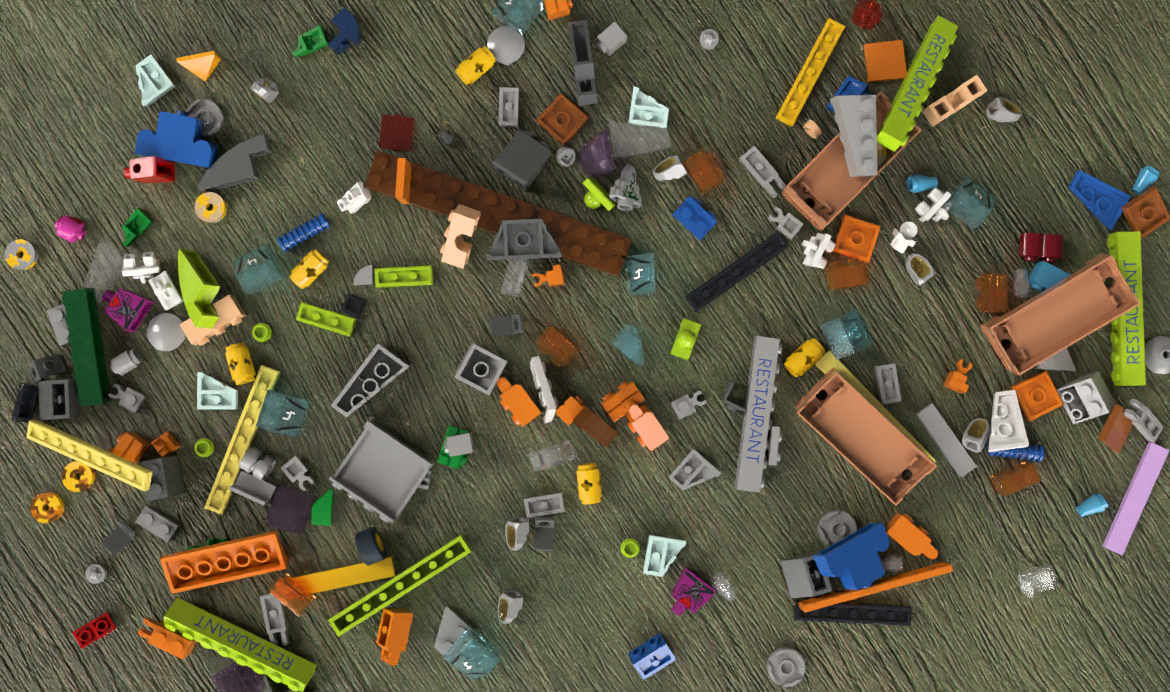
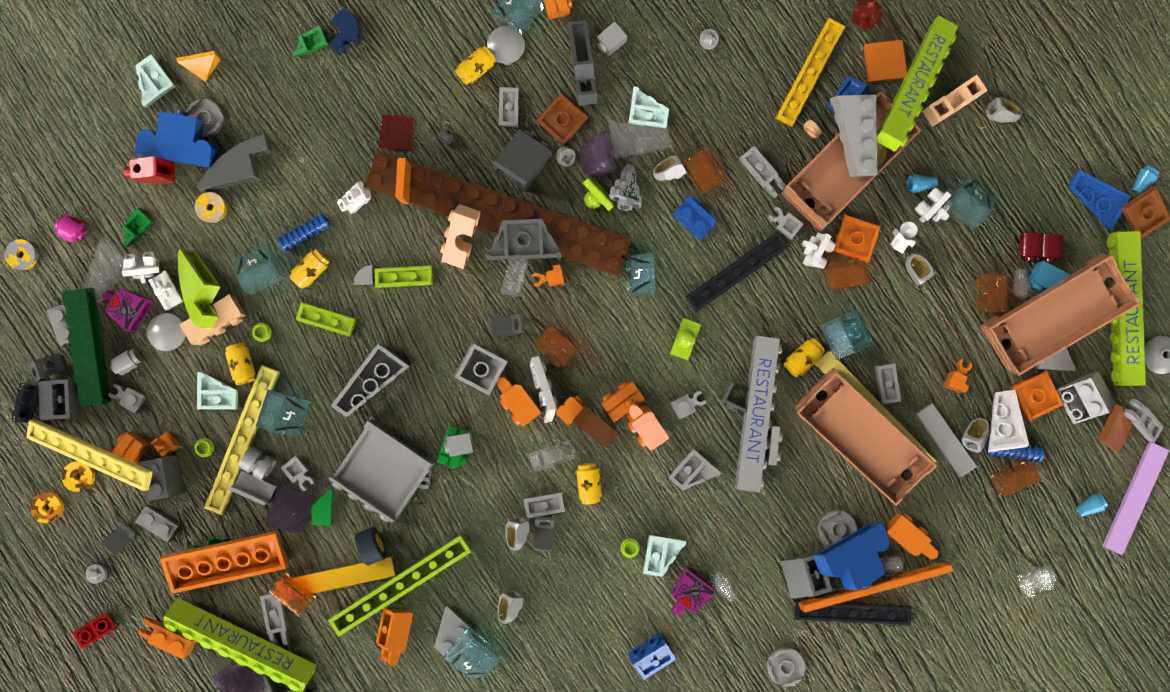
light grey rock [250,78,279,103] -> none
black tile [340,293,366,318] -> none
clear light blue slope [611,324,644,368] -> none

